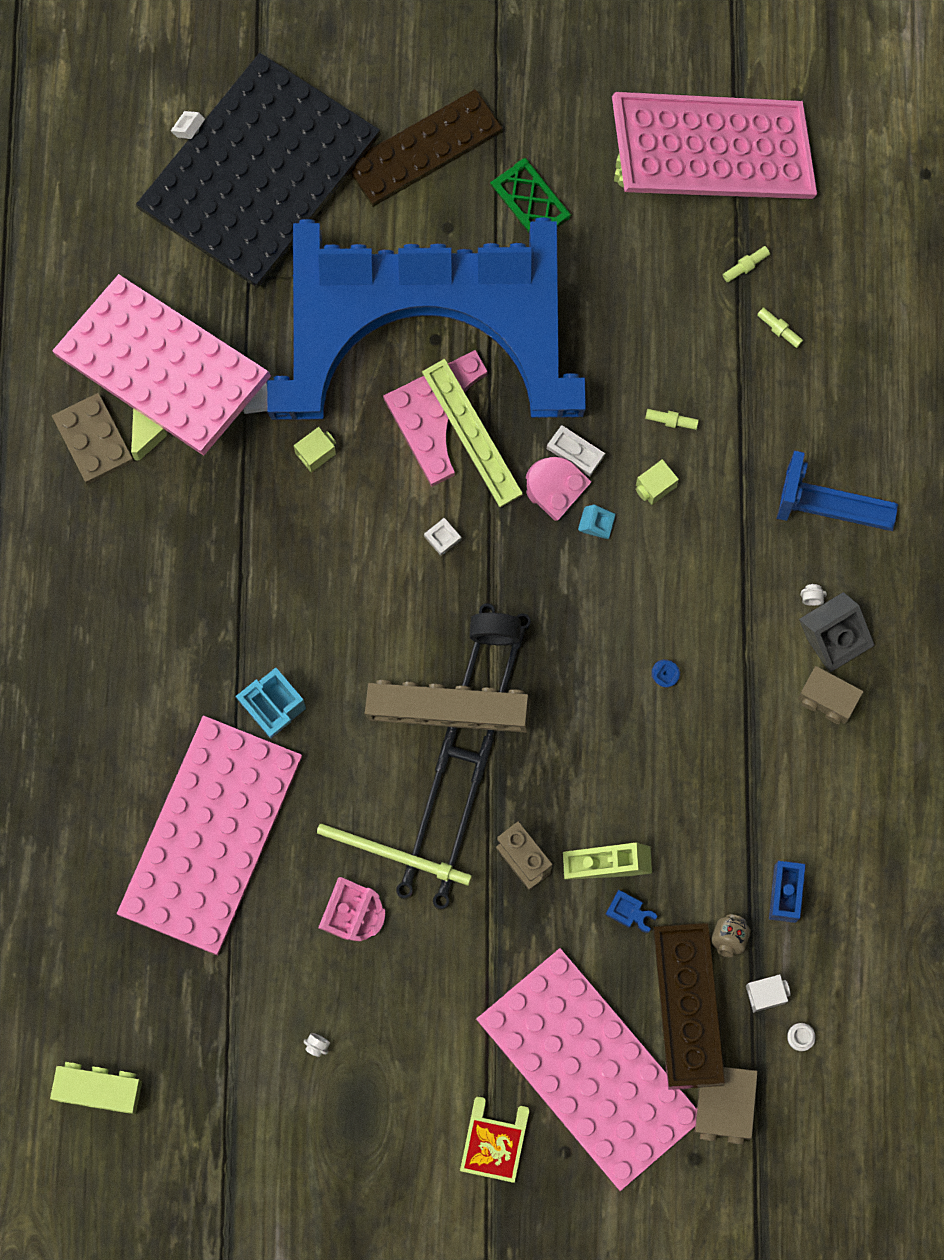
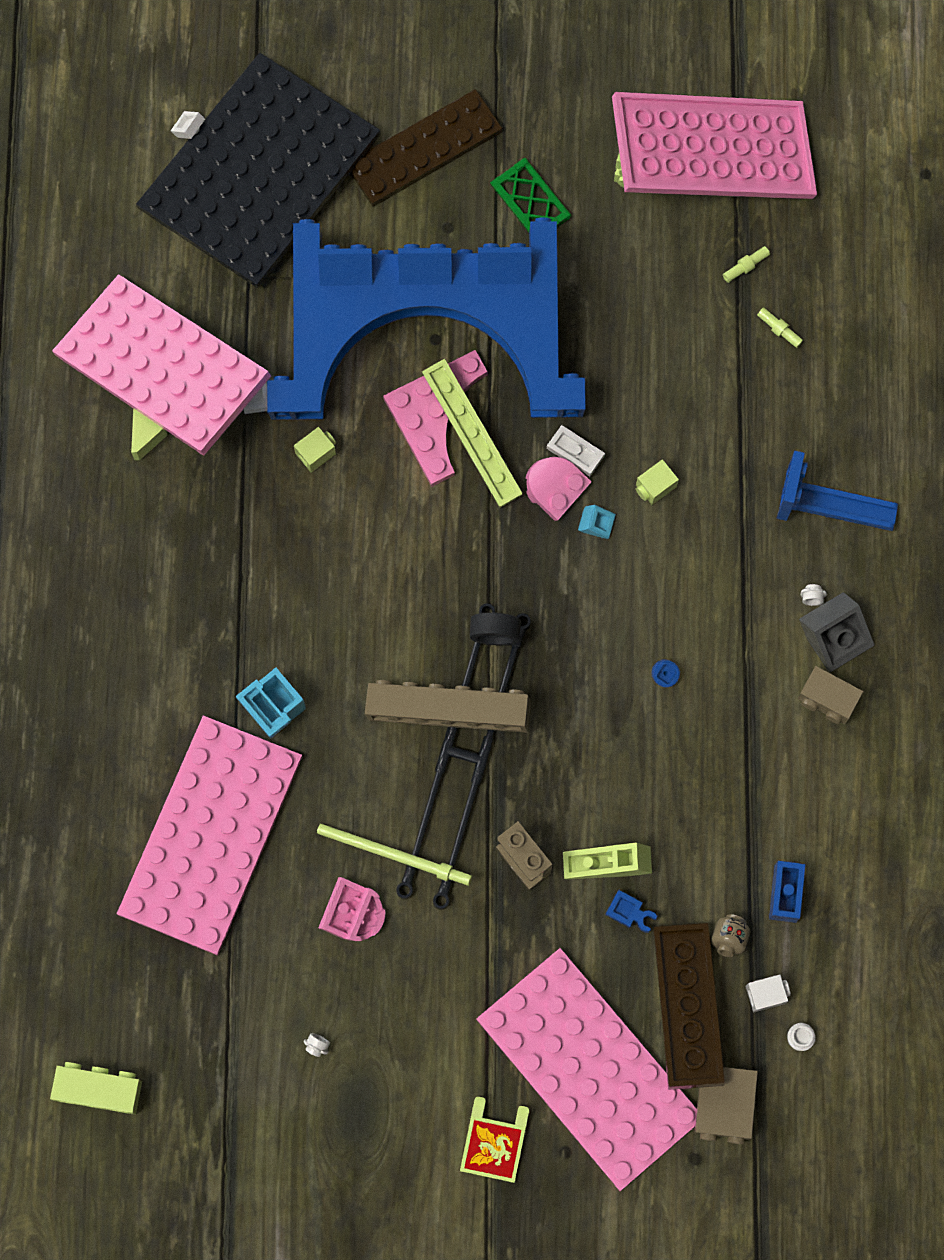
dark tan plate [52,393,134,485] -> none
white plate [424,518,461,556] -> none
yellowish green bar [645,409,698,430] -> none

